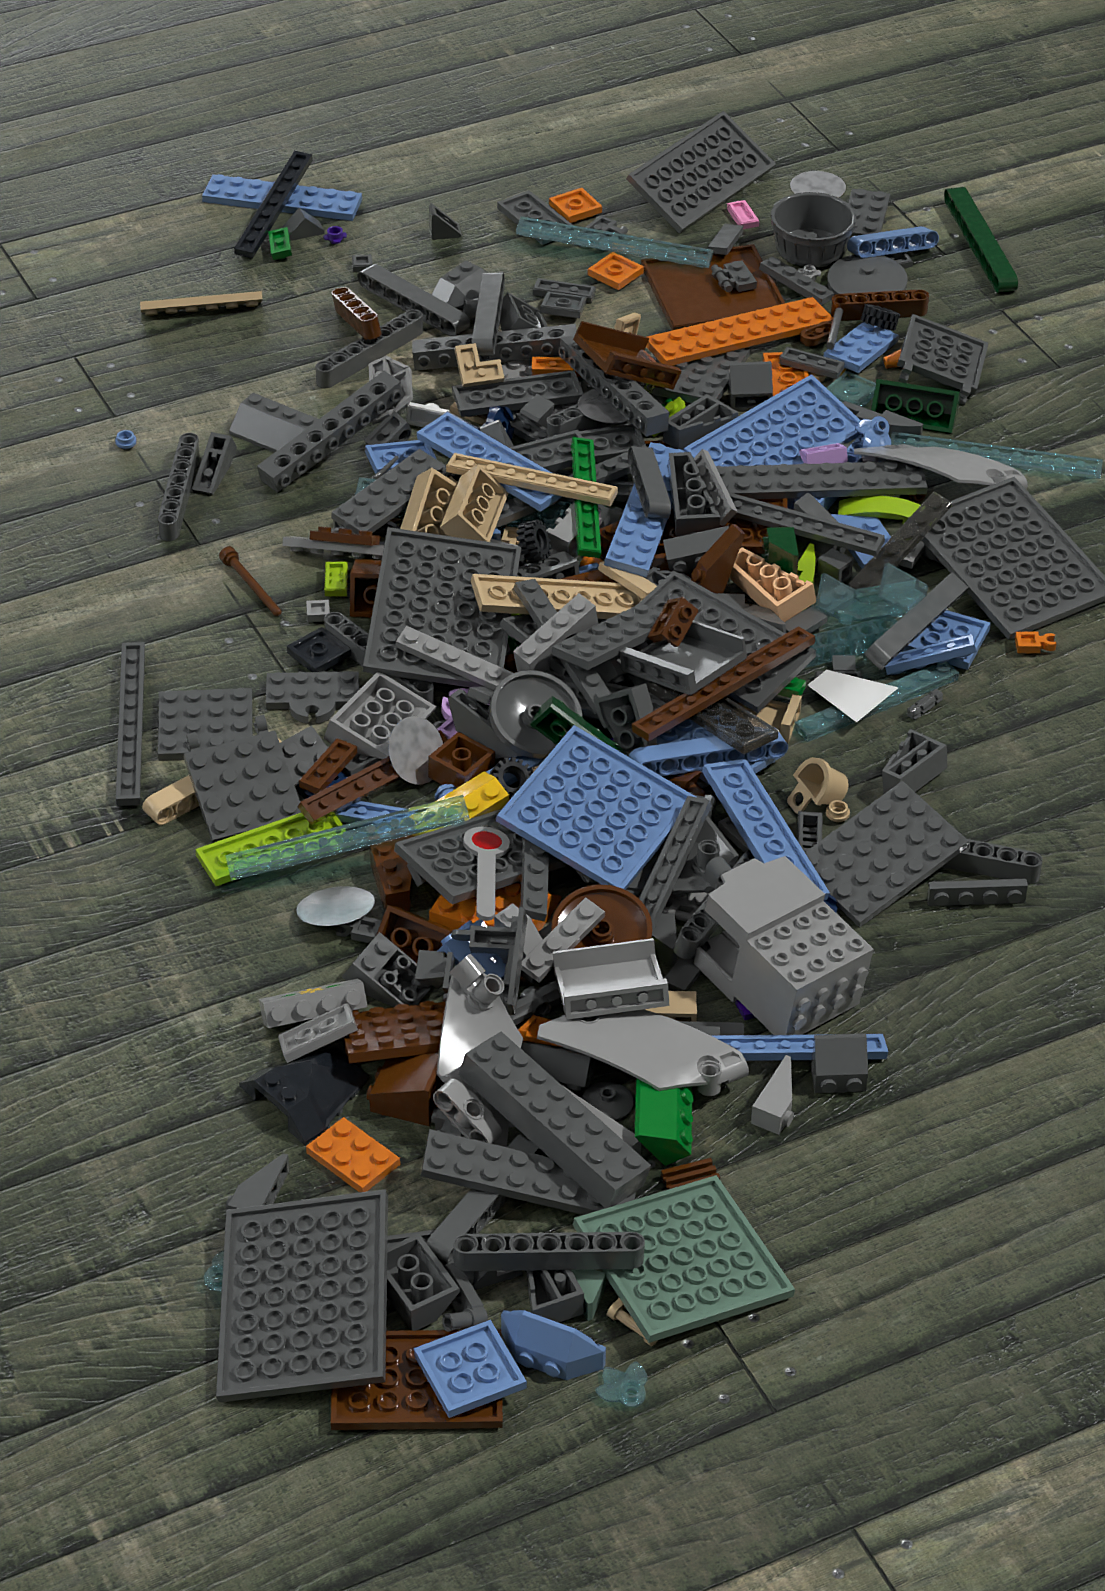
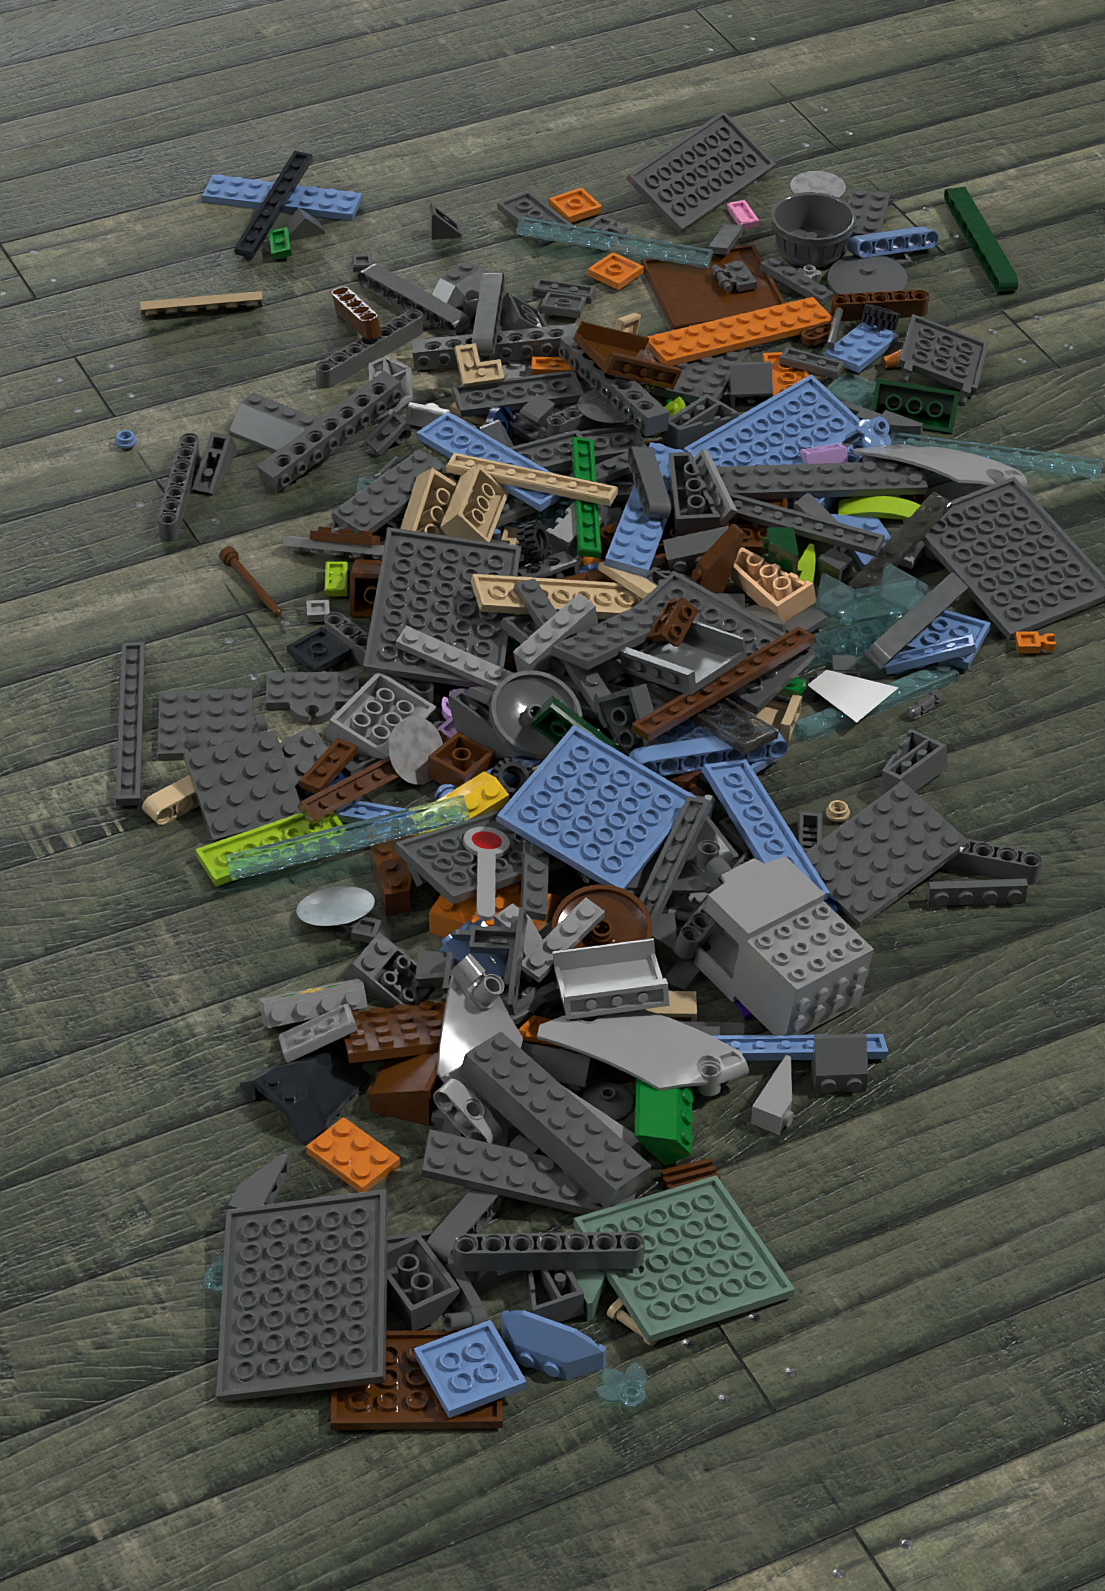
dark purple plate [323,226,347,244] -> none
medium blue plate [365,440,437,475] -> none
reddish brown slope [377,905,453,963] -> none
tan container [787,757,848,814] -> none

